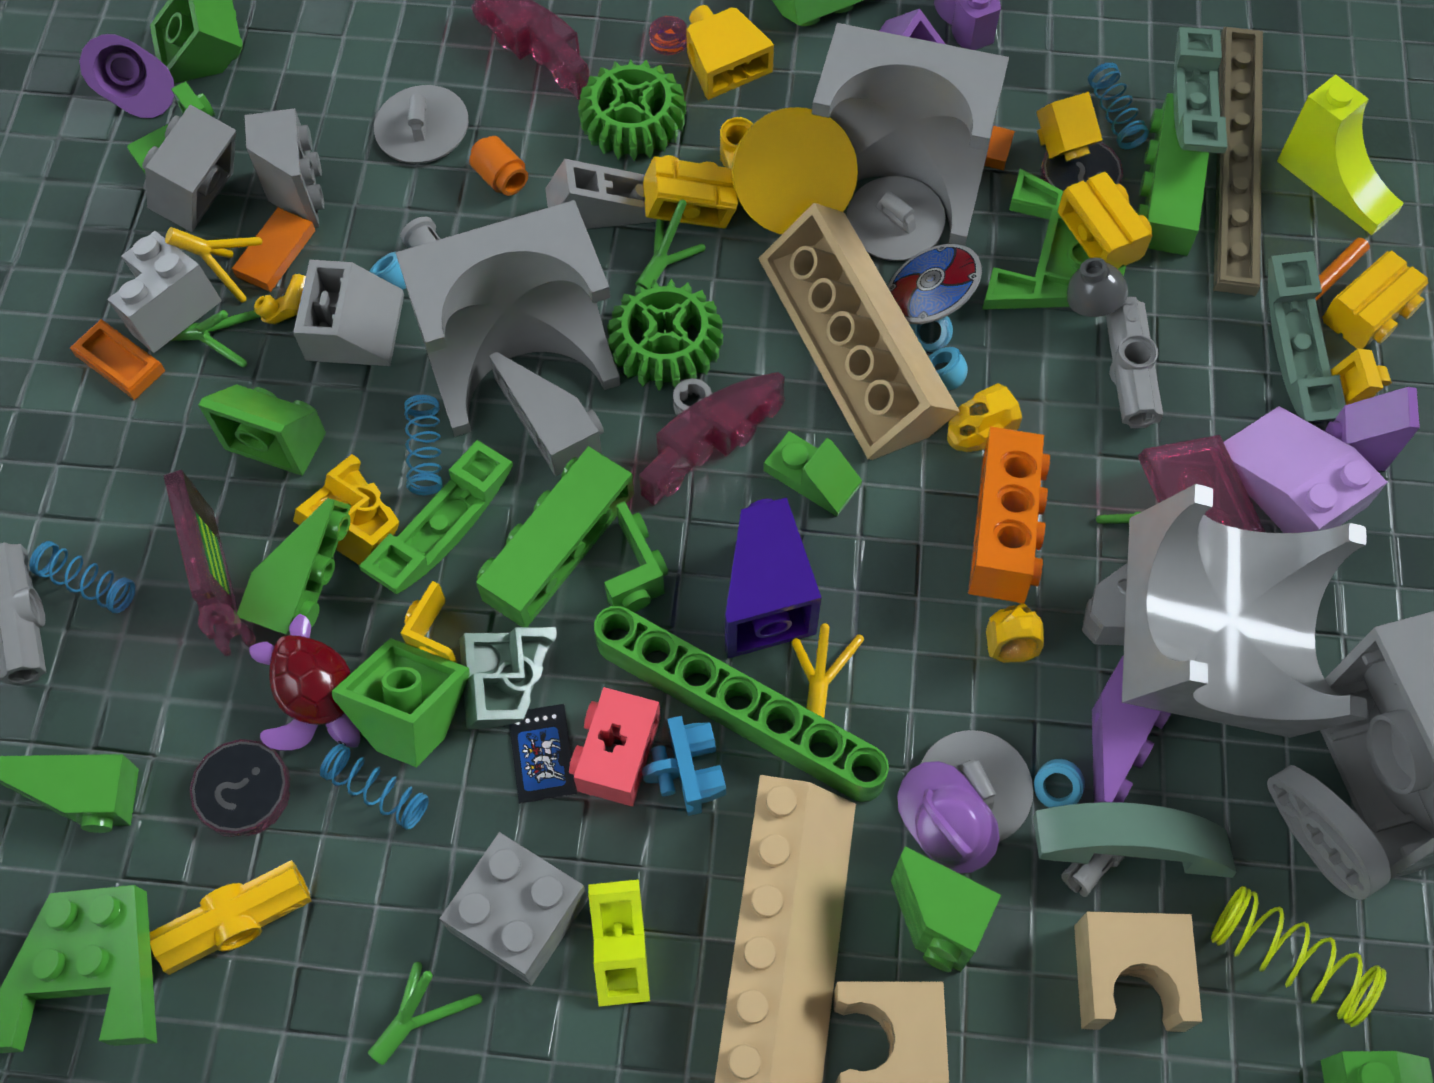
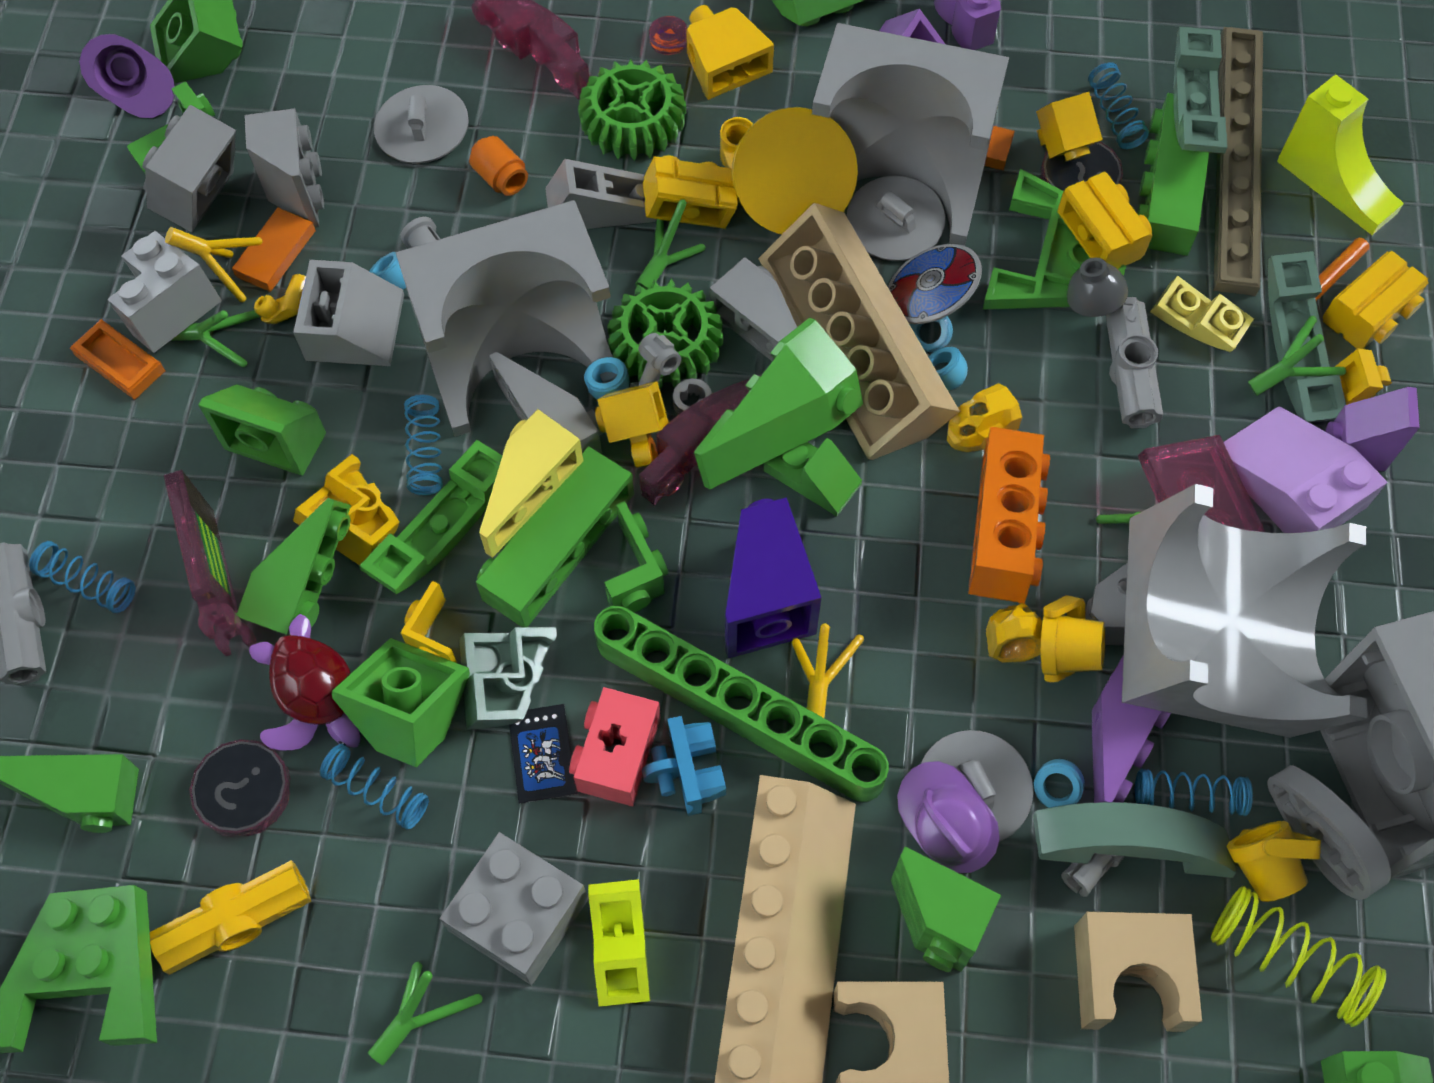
none -> light yellow slope [479,409,583,558]
none -> medium azure piece [584,357,630,400]
none -> yellow brick [595,381,669,468]
none -> light grey bar [630,333,681,387]
none -> bright green wedge [694,318,863,489]
none -> light grey slope [710,257,797,361]
none -> yellow piece [1041,595,1105,682]
none -> dark azure piece [1135,768,1253,816]
none -> light yellow slope [1150,276,1254,352]
none -> yellow piece [1226,821,1321,902]
none -> bright green plant [1248,316,1346,396]

